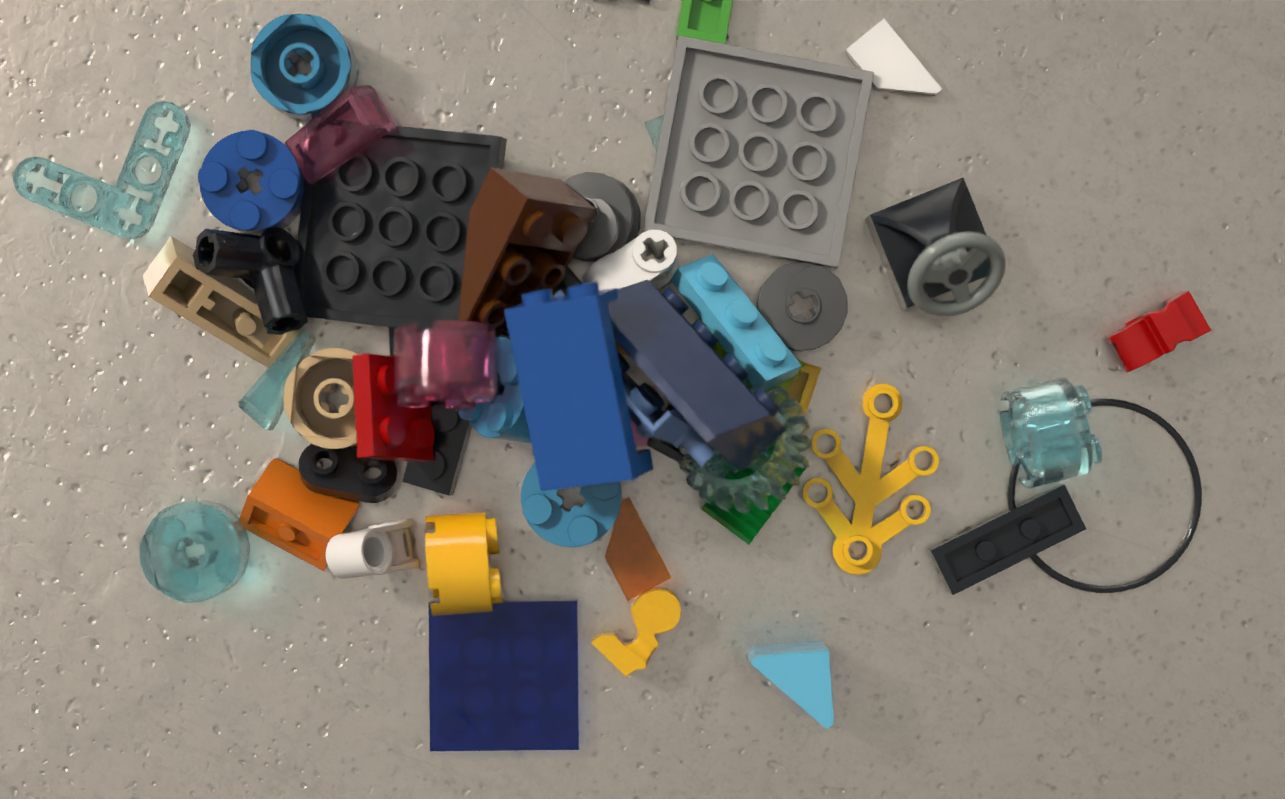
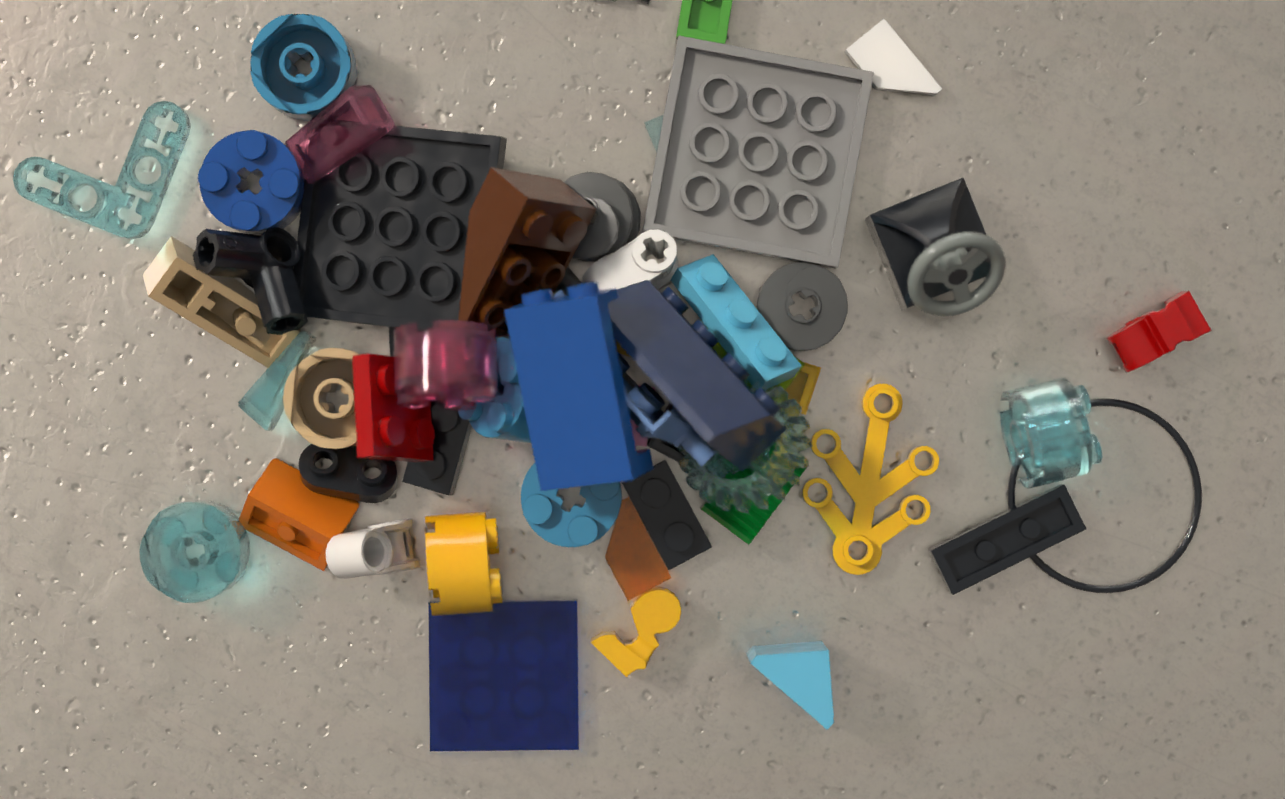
none -> black plate [622,459,712,570]

